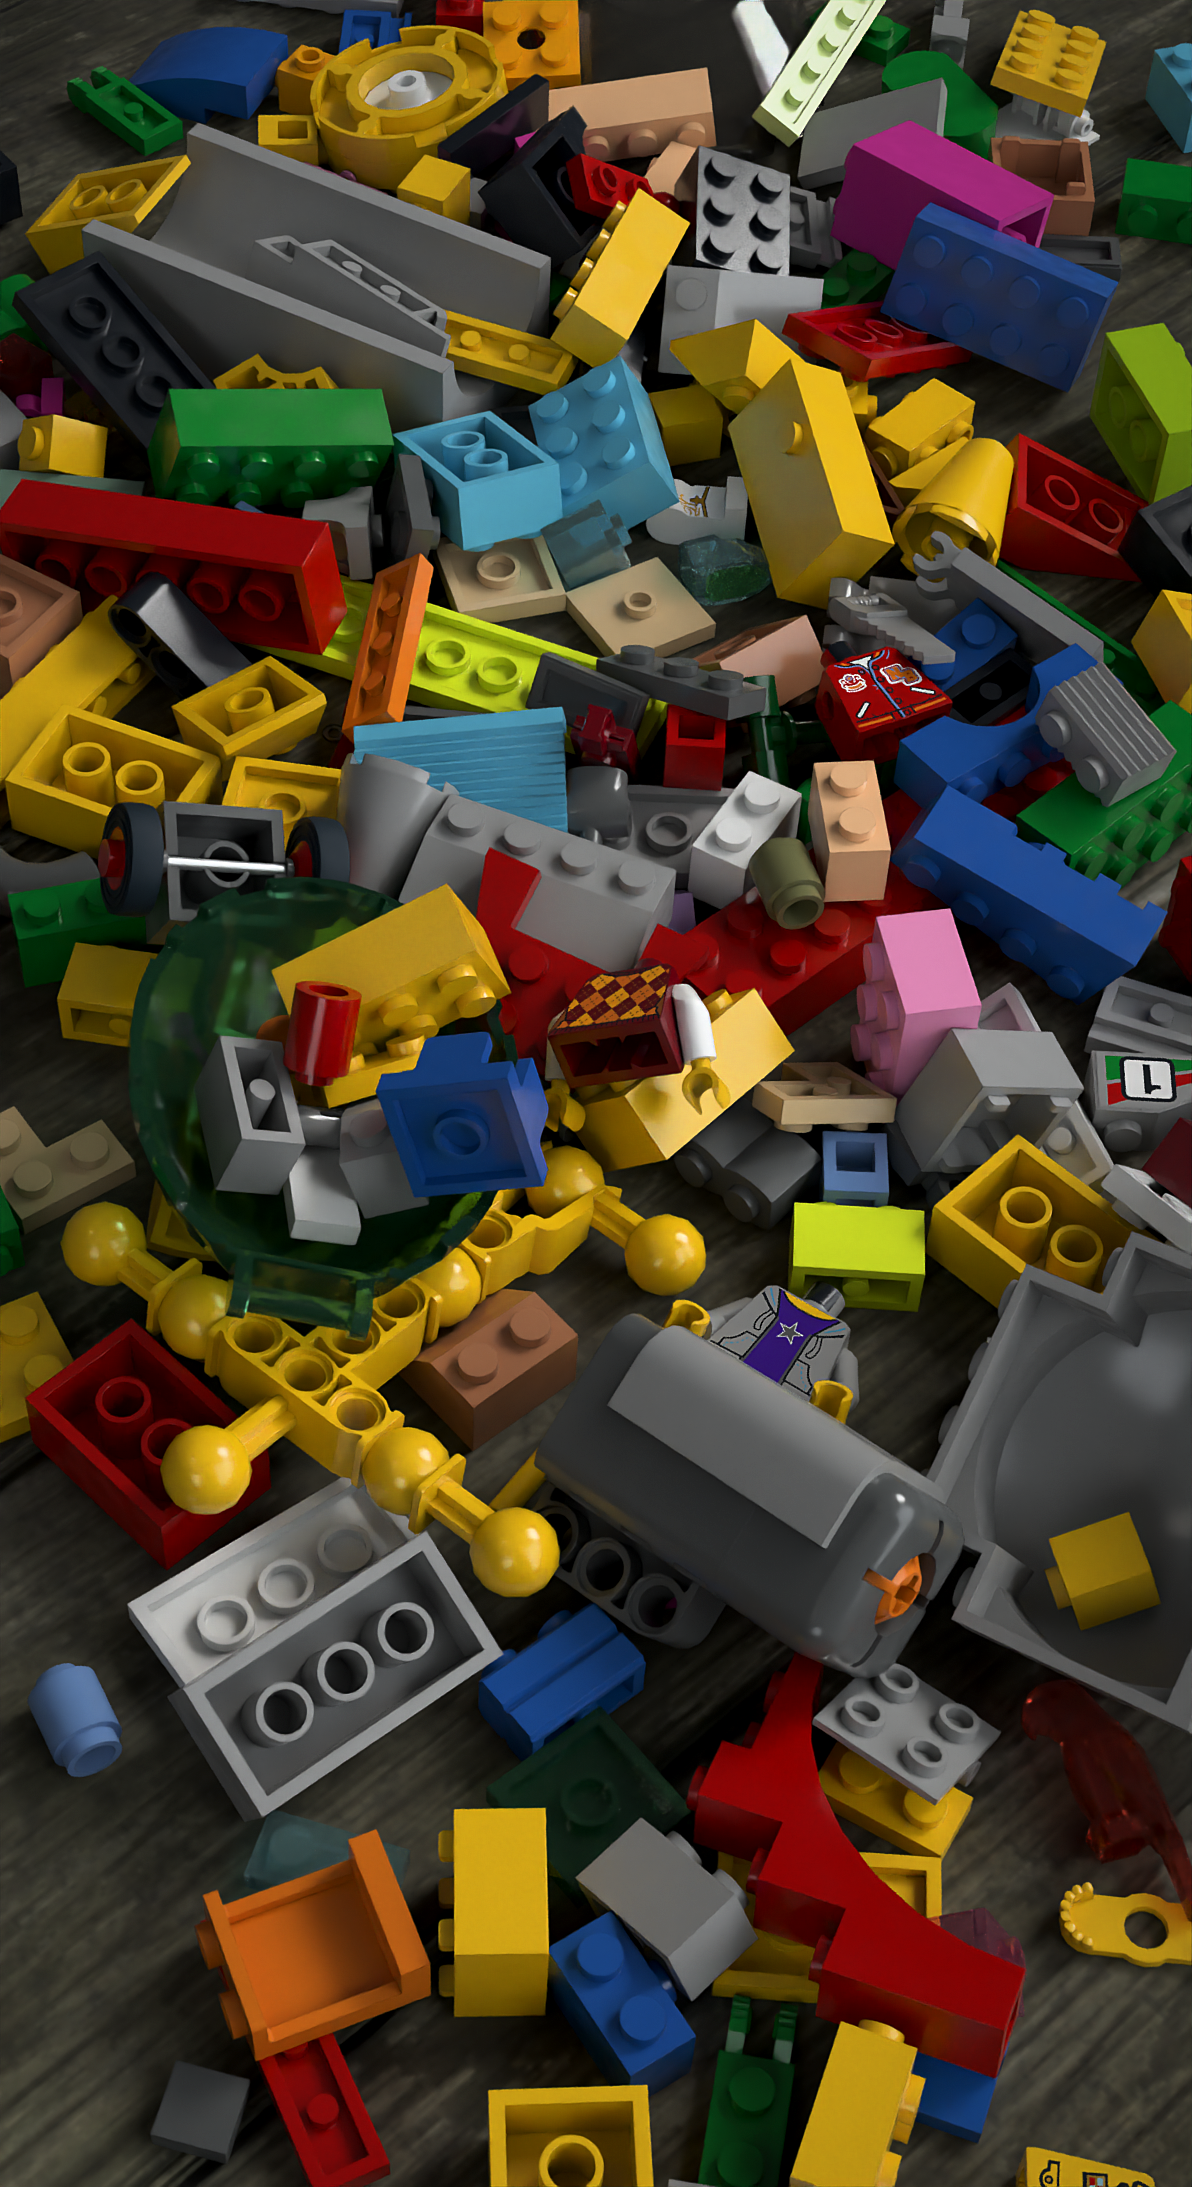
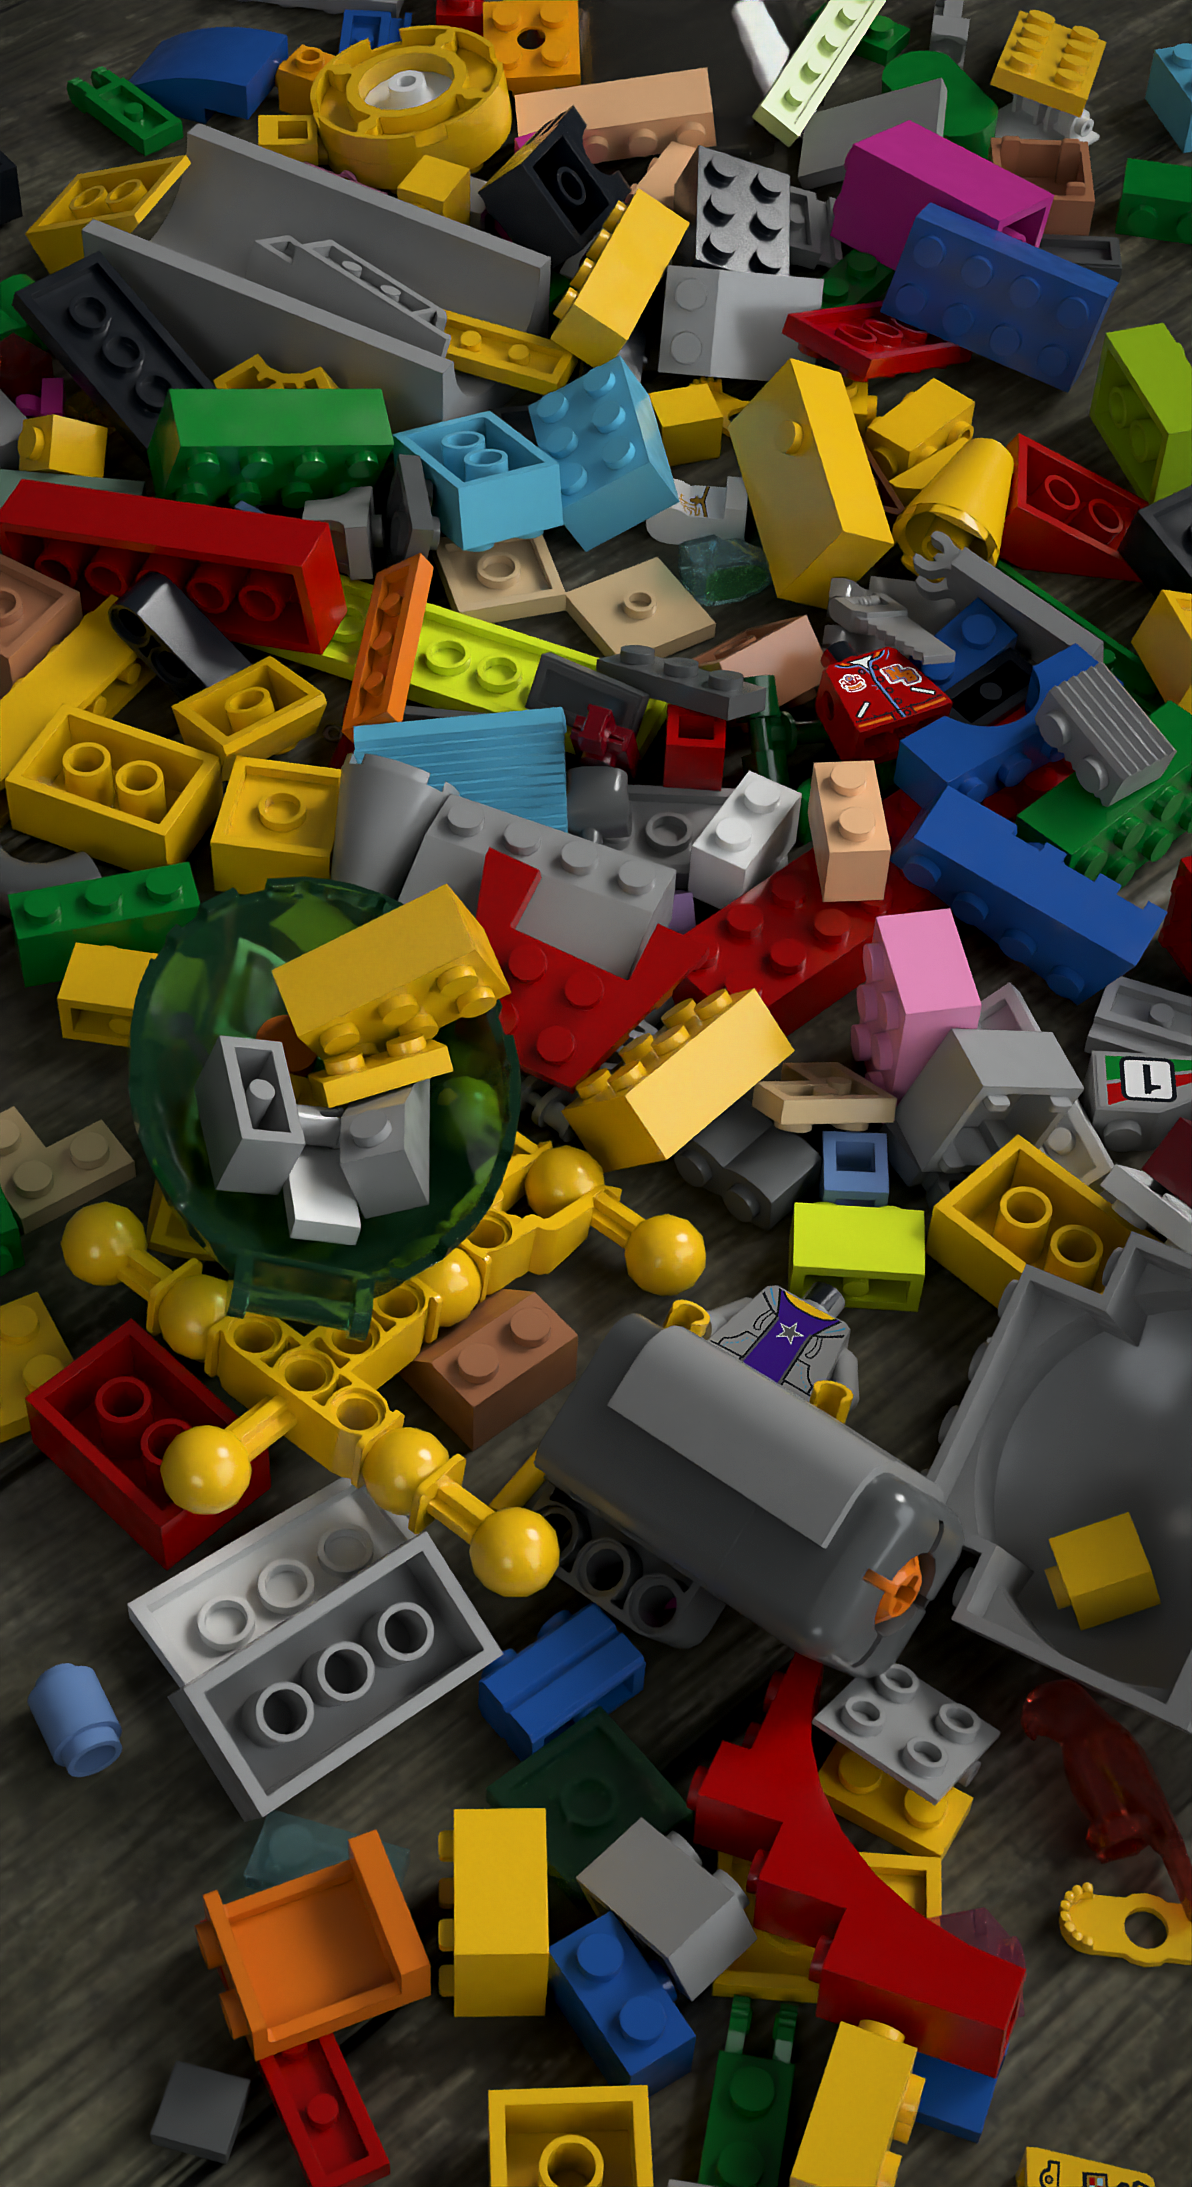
brick [98,801,350,951] -> none
red brick [283,981,362,1086] -> none
blue panel [376,1032,549,1198] -> none
black tile [437,74,549,180] -> none
clear light blue brick [540,499,633,591] -> none
torso [544,958,731,1132] -> none
red plate [566,153,680,220] -> none
yellow slope [669,319,805,415] -> none
olive brick [748,837,825,930] -> none

